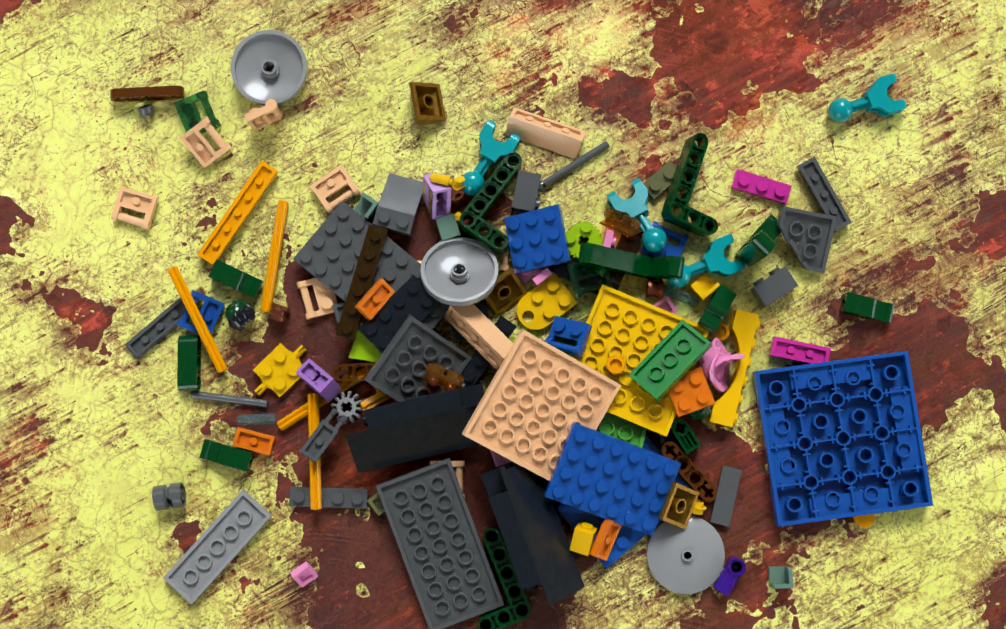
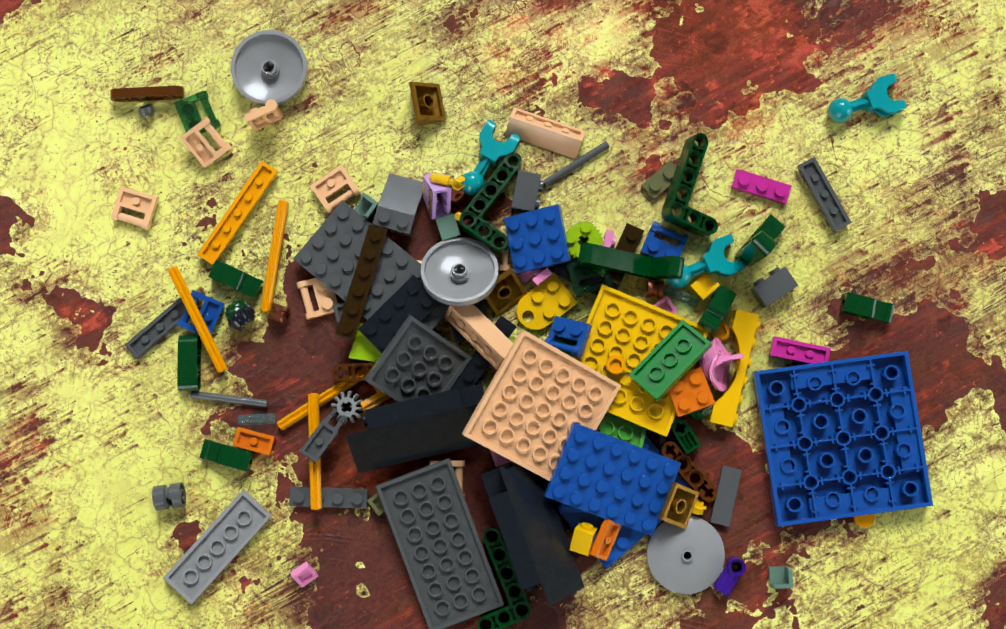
yellow plate [253,343,307,397] -> none
medium lavender brick [296,358,342,403] -> none
orange plate [355,278,395,320] -> none
clear orange hinge [421,363,464,391] -> none
clear orange hinge [599,209,642,237] -> none
teal piece [607,178,667,252] -> none
dark grey plate [776,206,837,273] -> none

